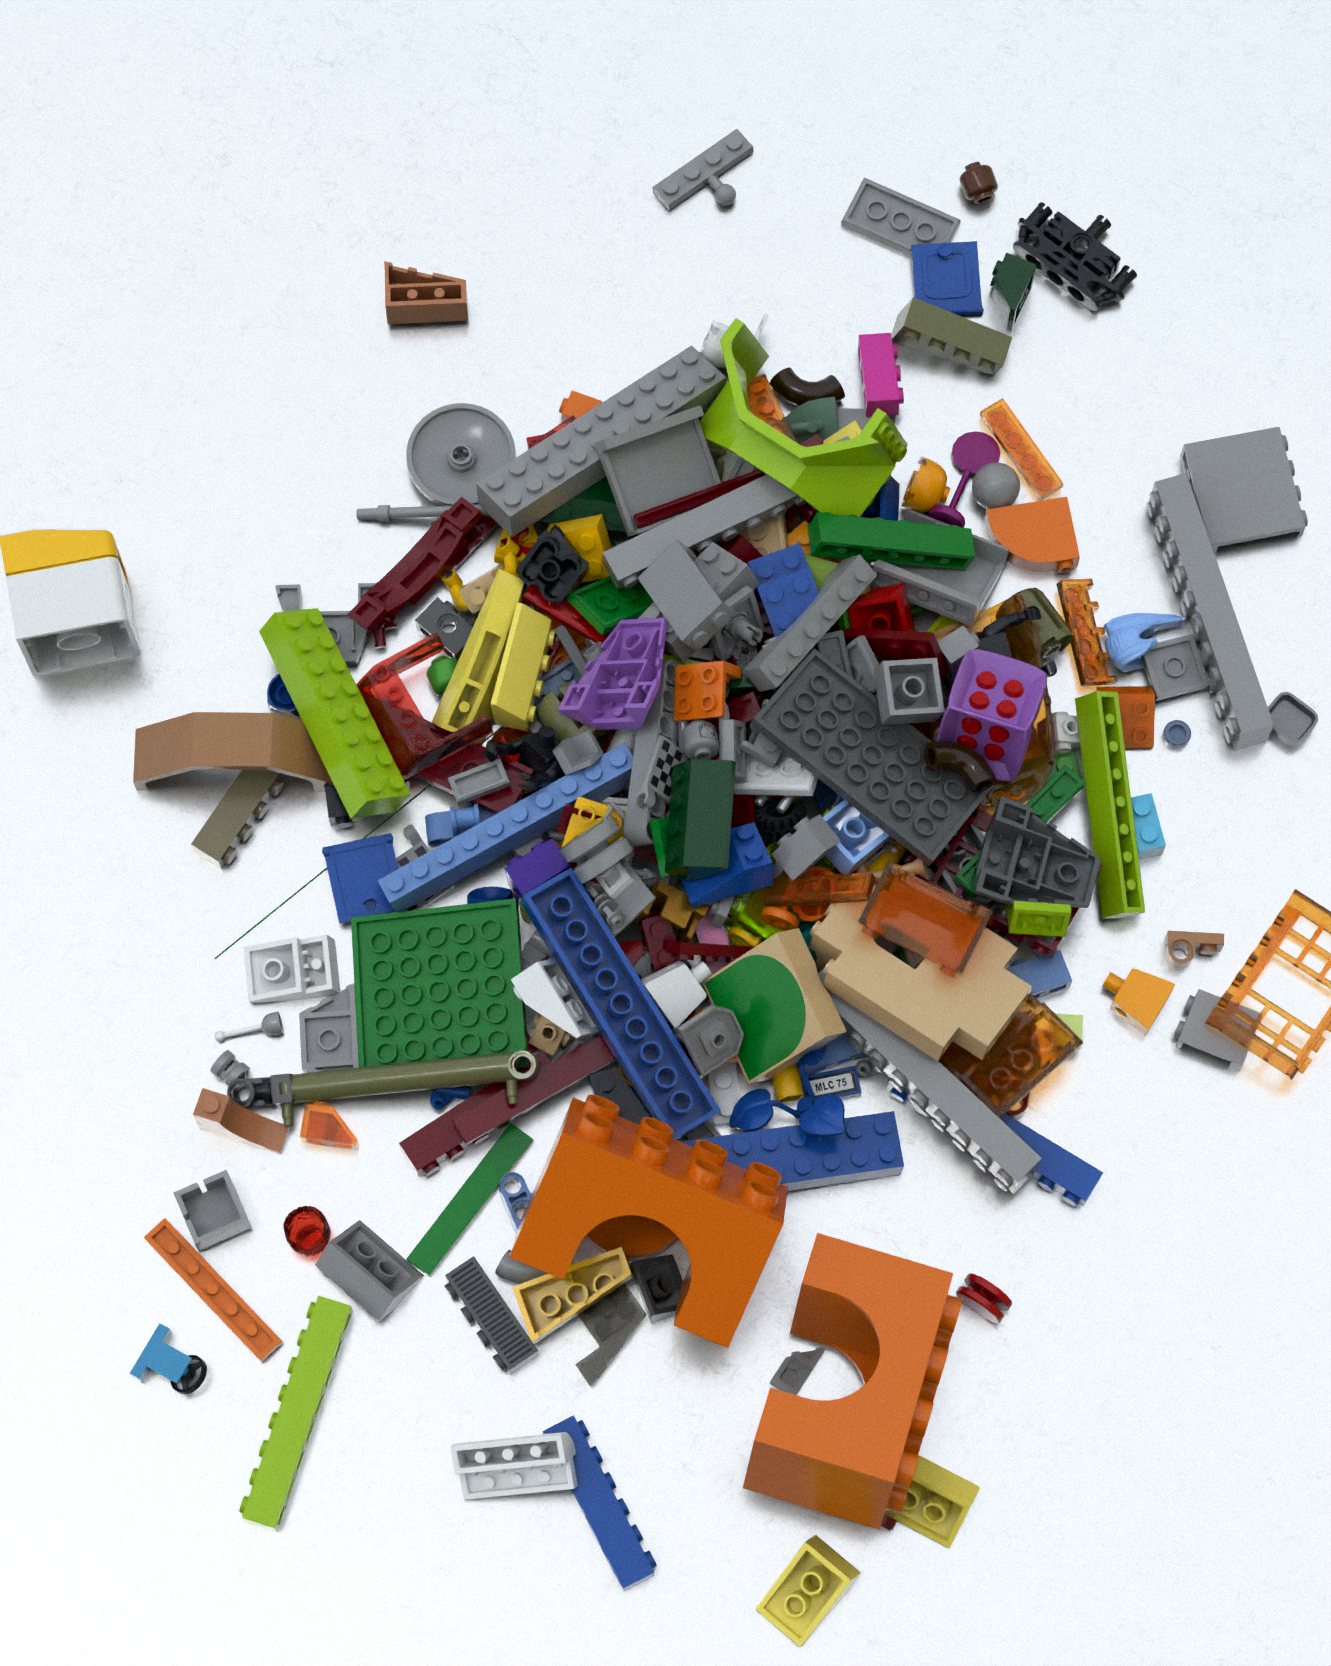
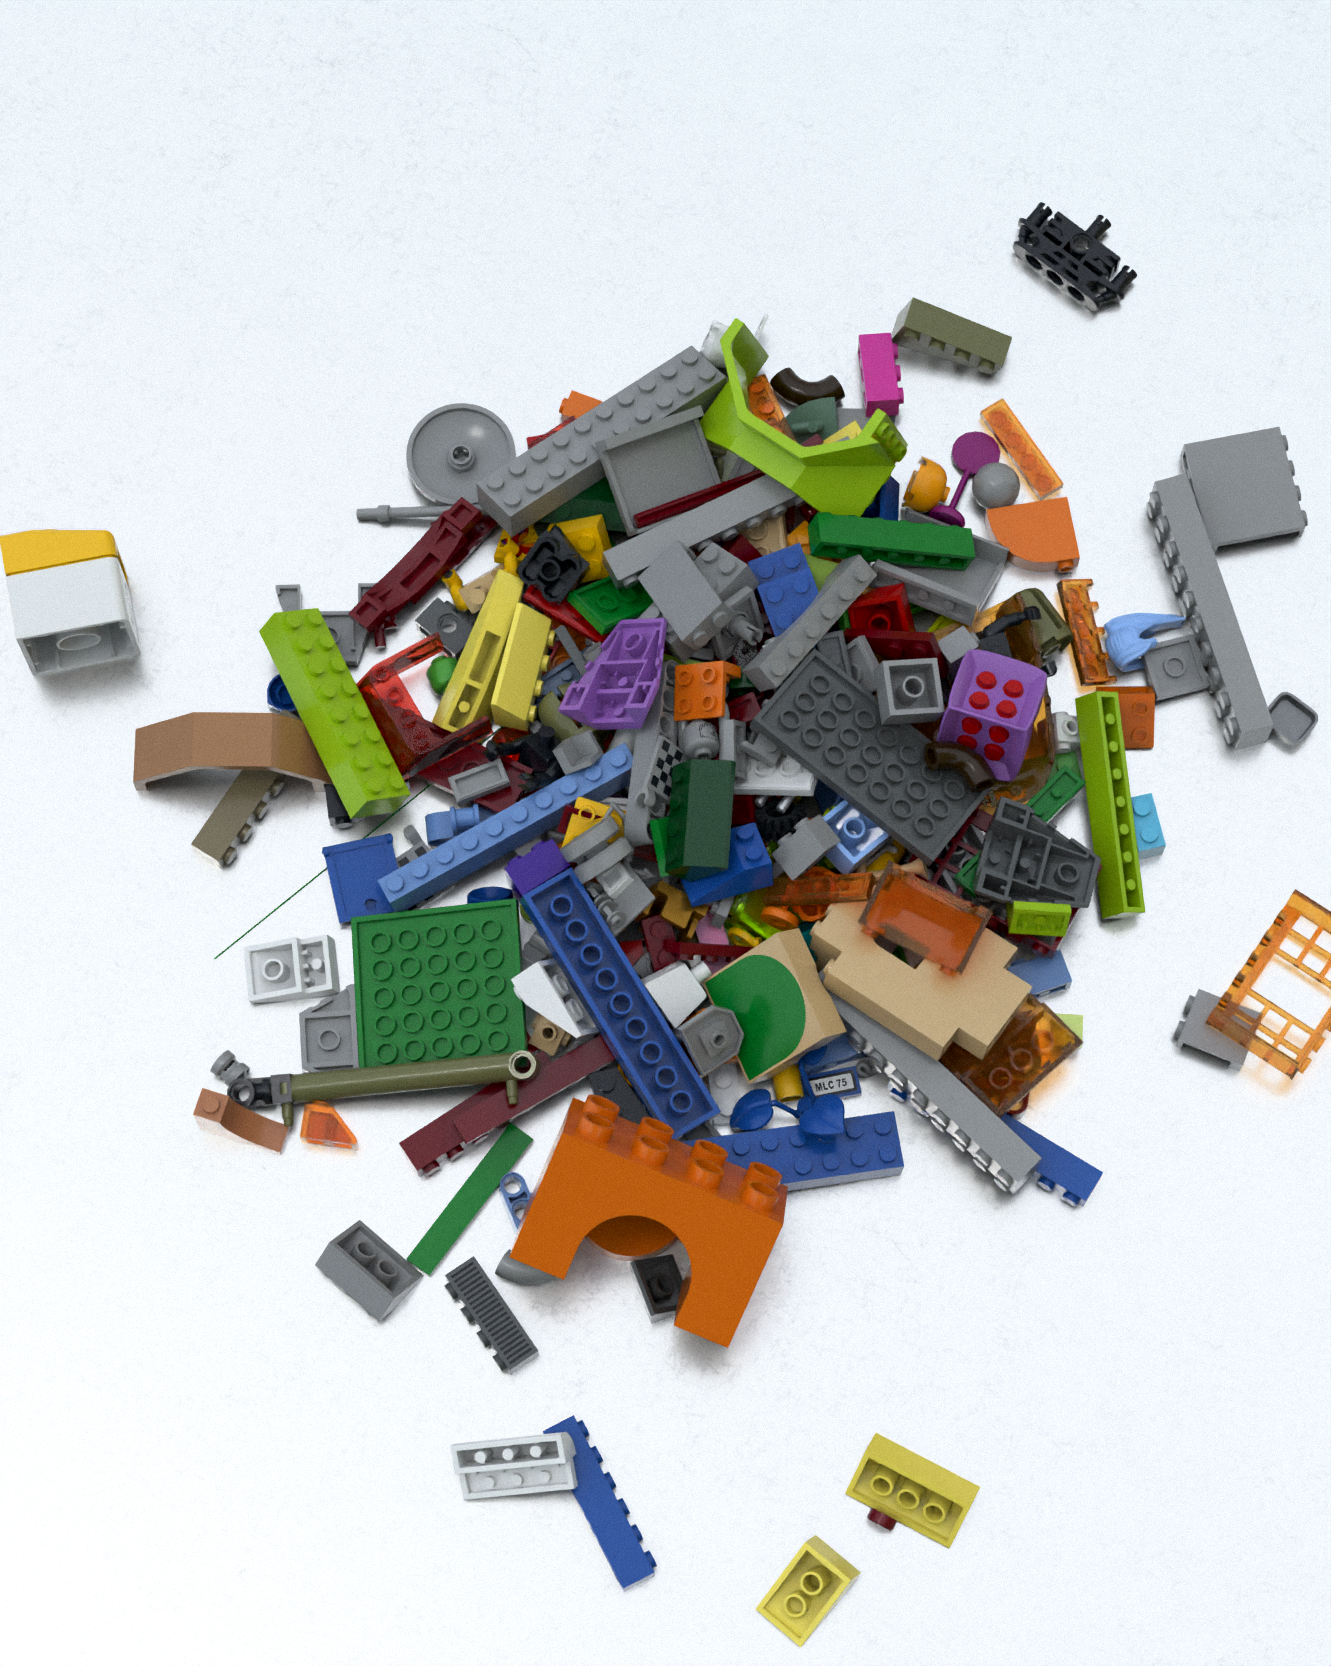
dark azure piece [129,1323,207,1395] -> none
orange plate [144,1218,283,1362] -> none
light grey piece [173,1169,252,1251] -> none
hinge [214,1011,284,1042] -> none
lime brick [239,1295,353,1532] -> none
clear red hair [283,1205,331,1257] -> none
nougat wedge [384,261,468,324] -> none
blue arm [430,1086,471,1110] -> none
yellow wedge [512,1247,634,1344] -> none
clear smoke wing [575,1283,647,1387] -> none
light grey plate [652,129,754,210] -> none
orange arch [743,1233,963,1530] -> none
light grey slope [769,1347,825,1395] -> none
light grey tile [841,177,961,259] -> none
blue container [911,241,984,316] -> none
red head [956,1273,1012,1323] -> none
reddish brown head [959,162,998,204] -> none
dark green slope [990,252,1036,332] -> none
light orange torso [1102,968,1175,1036] -> none
sand blue tile [1162,720,1191,749] -> none
medium nougat plate [1164,930,1225,970] -> none

